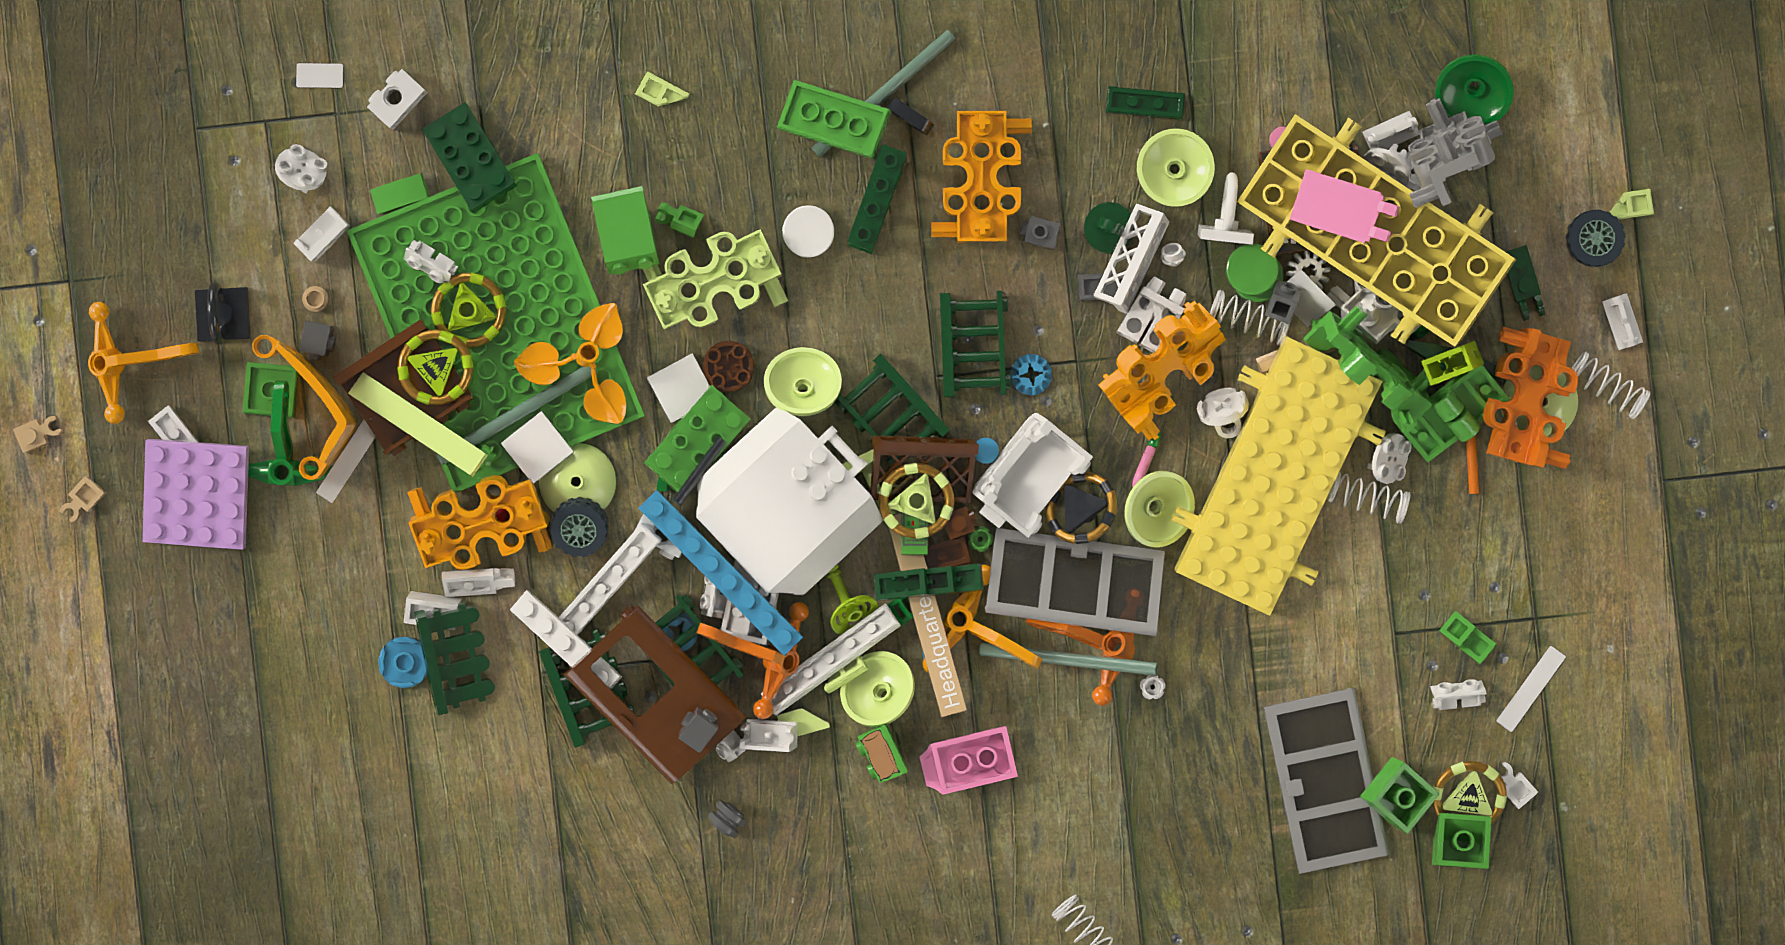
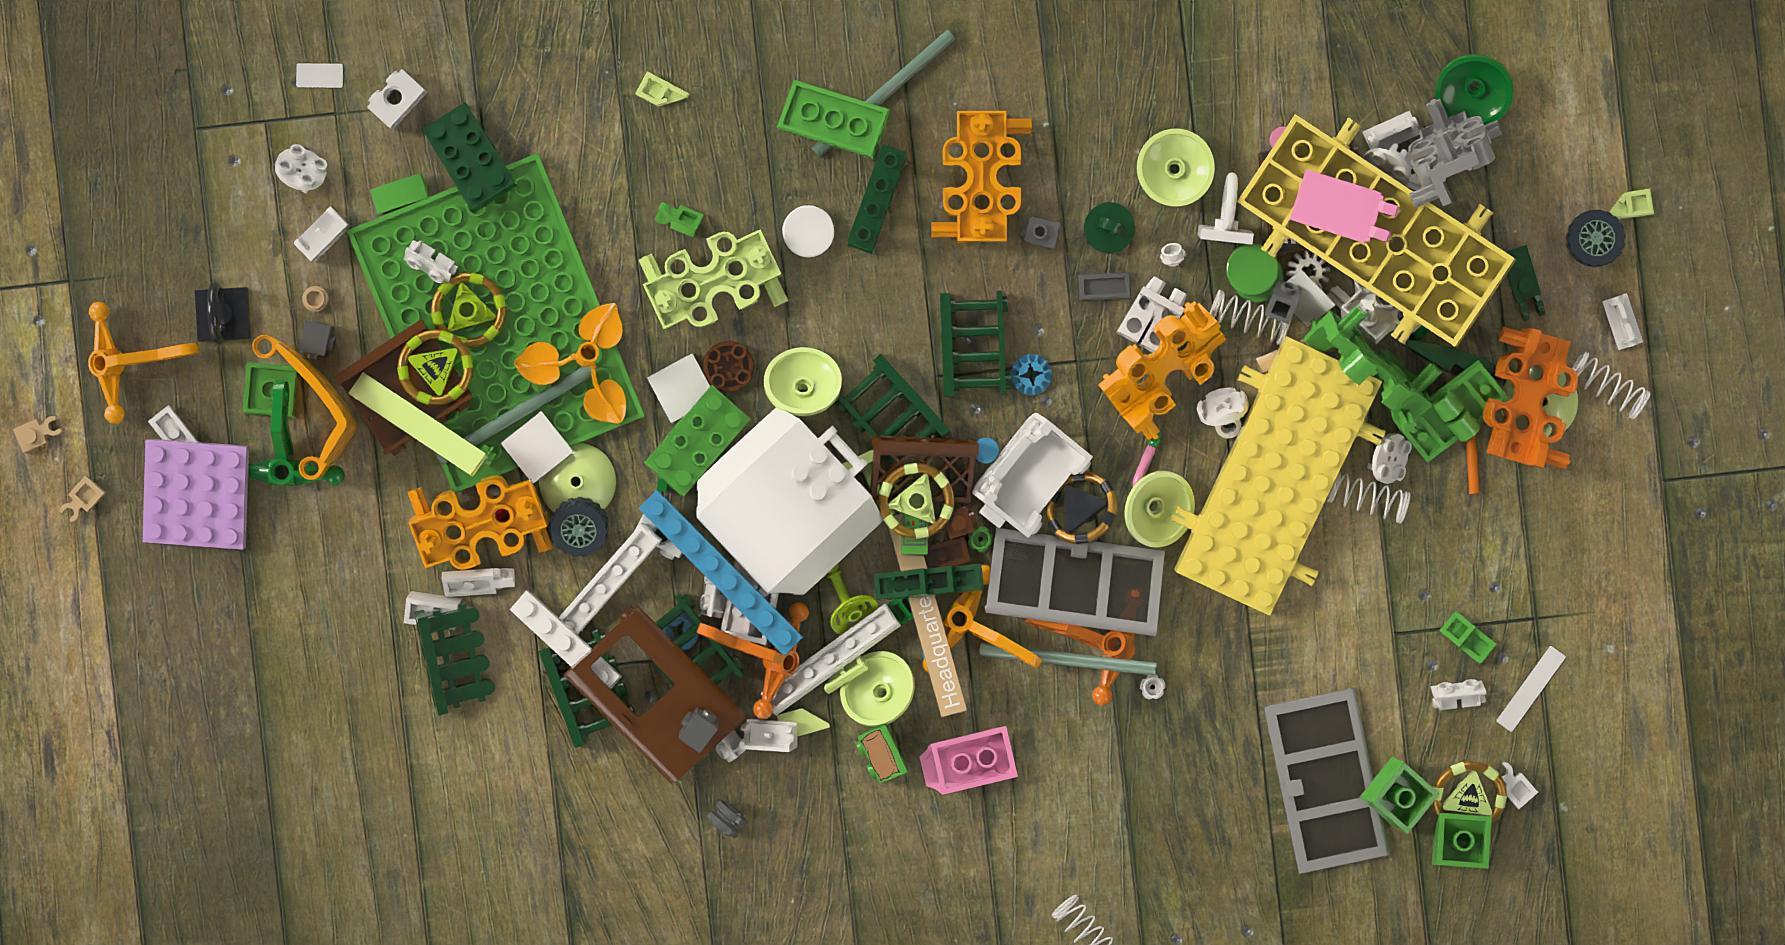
white sticker [316,420,375,503] -> none
dark azure tile [378,636,427,688] -> none
bright green slope [591,186,660,275] -> none
black bar [673,437,726,505] -> none
black beam [887,98,934,136] -> none
white fence [1094,203,1169,314] -> none
dark green tile [1105,86,1185,120] -> none
lime torso [1421,341,1484,385] -> none

